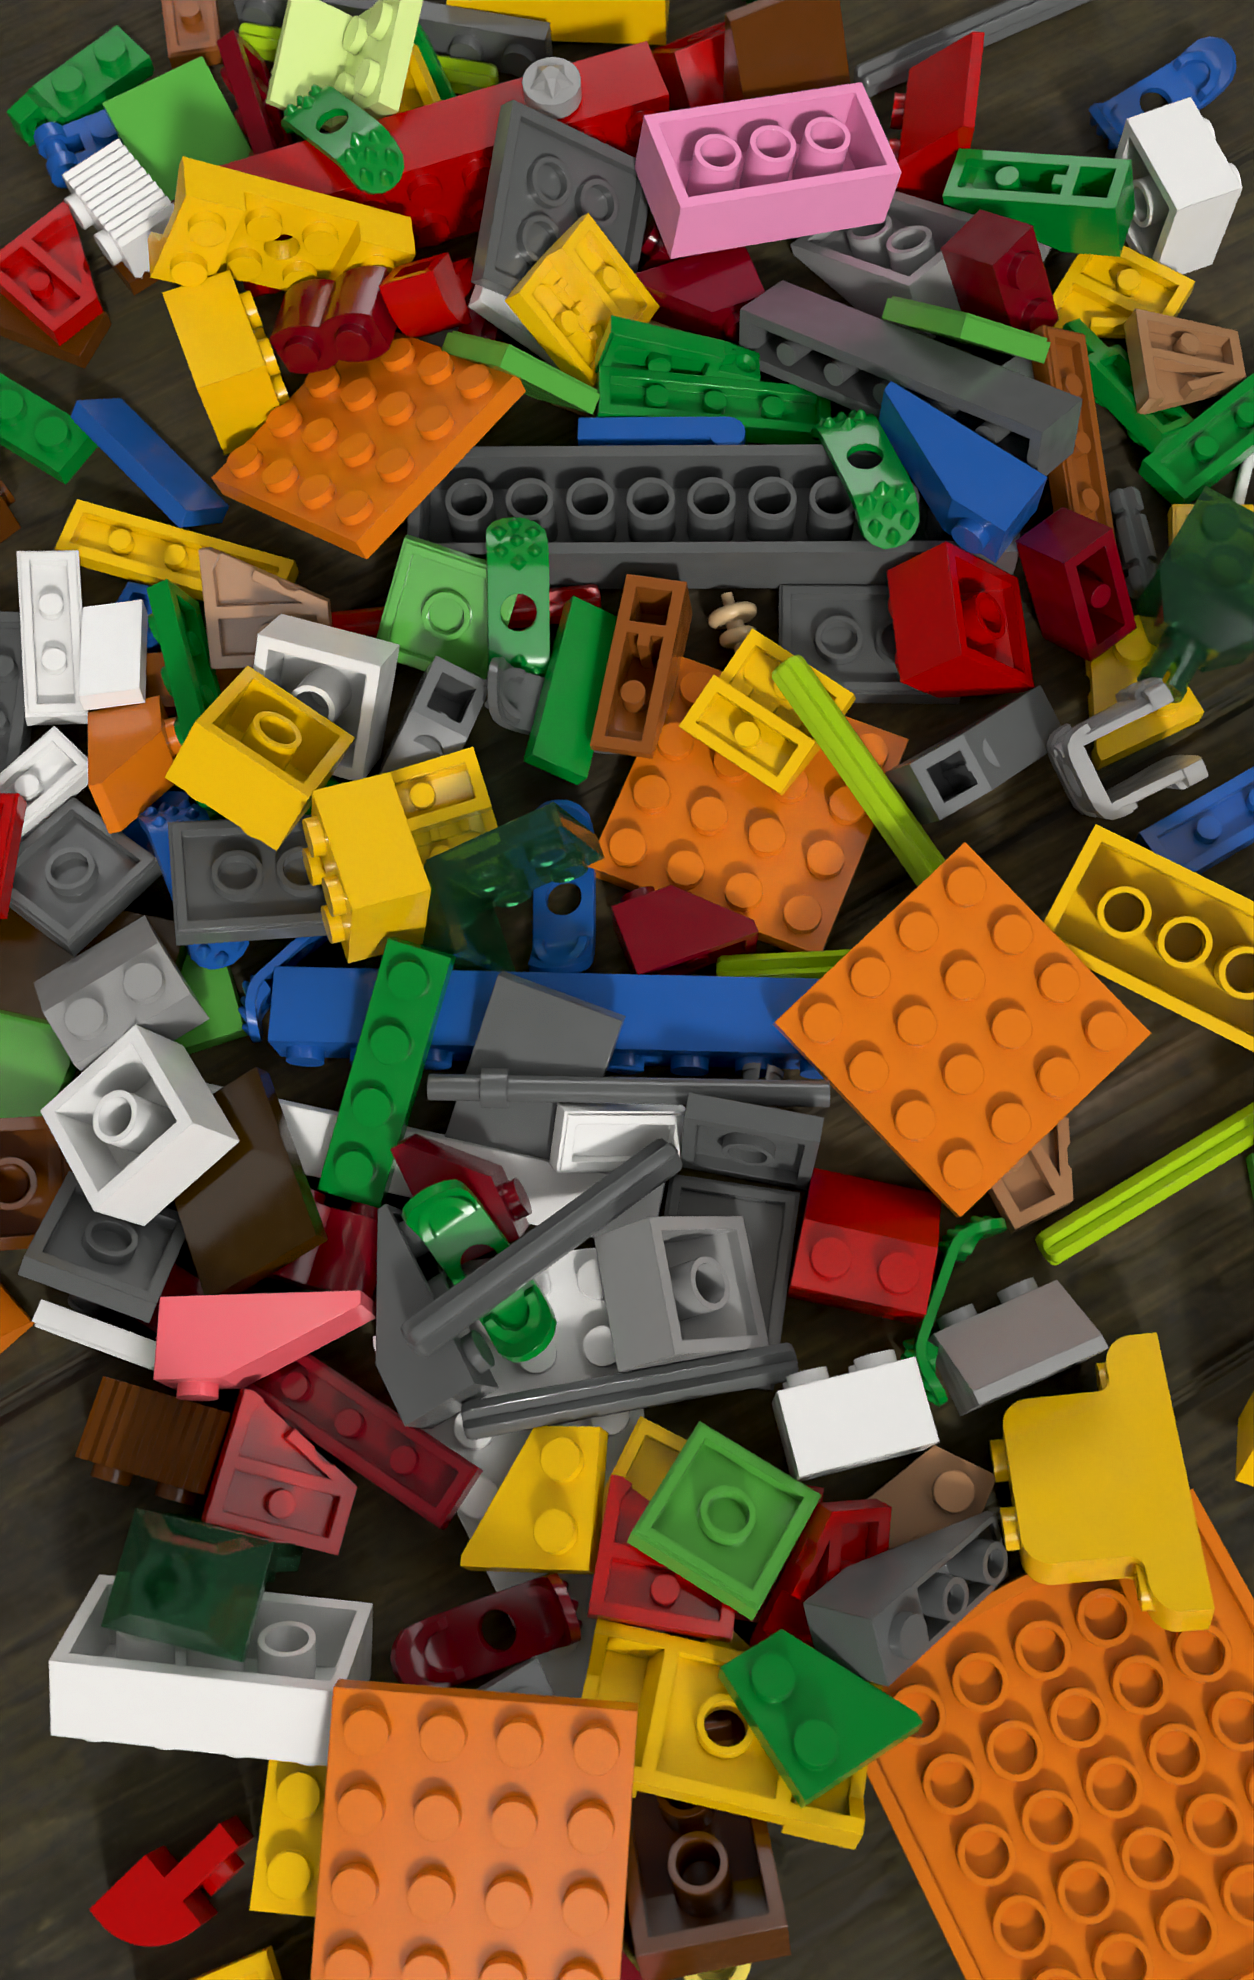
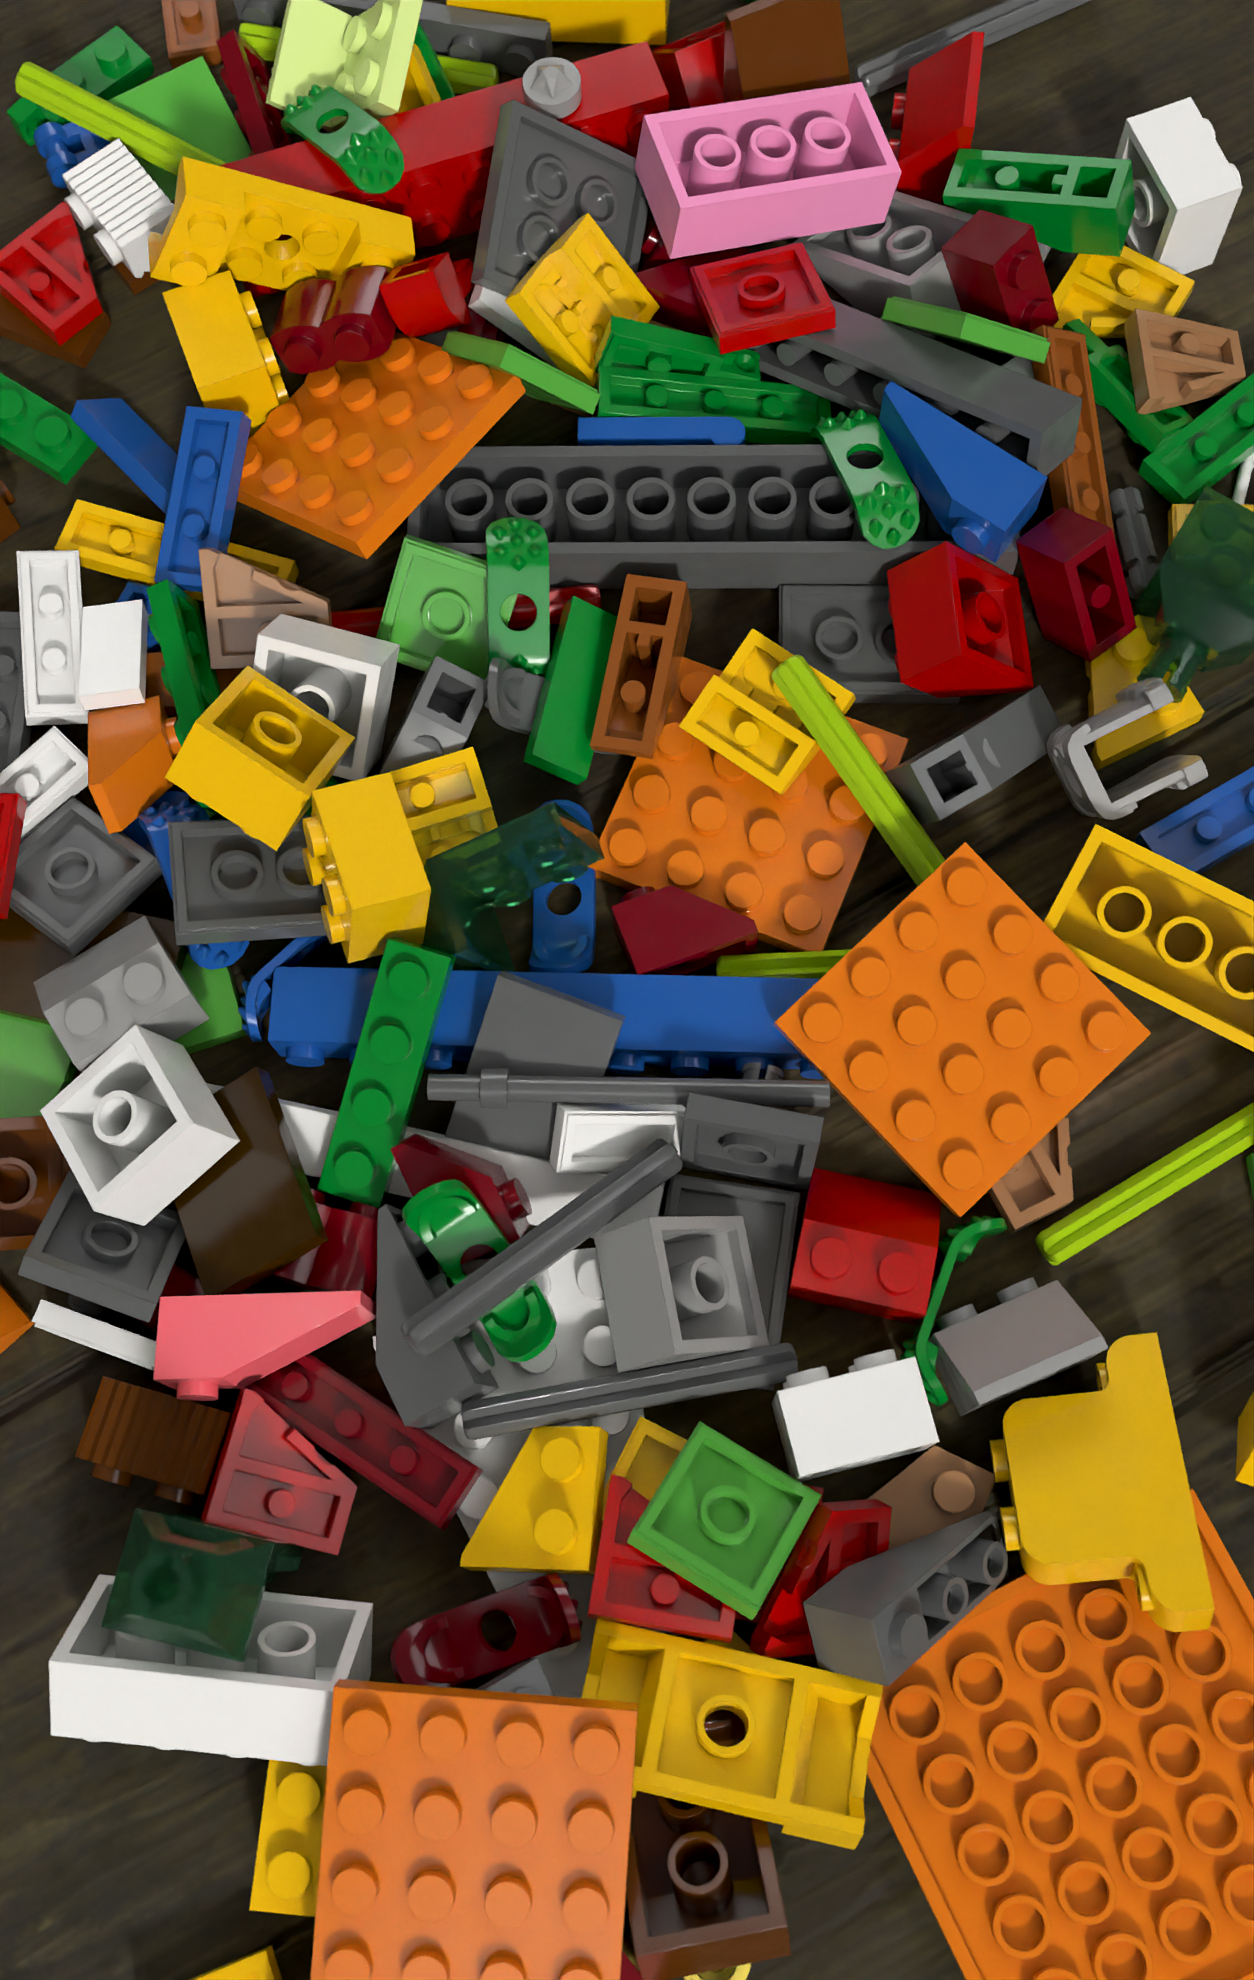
red brick [89,1815,254,1946] -> none
tan hair [708,592,757,653] -> none
green wing [718,1629,923,1809] -> none
blue piece [1088,36,1236,150] -> none
none -> lime axle [15,62,226,176]
none -> blue plate [154,406,252,593]
none -> red tile [690,242,836,355]

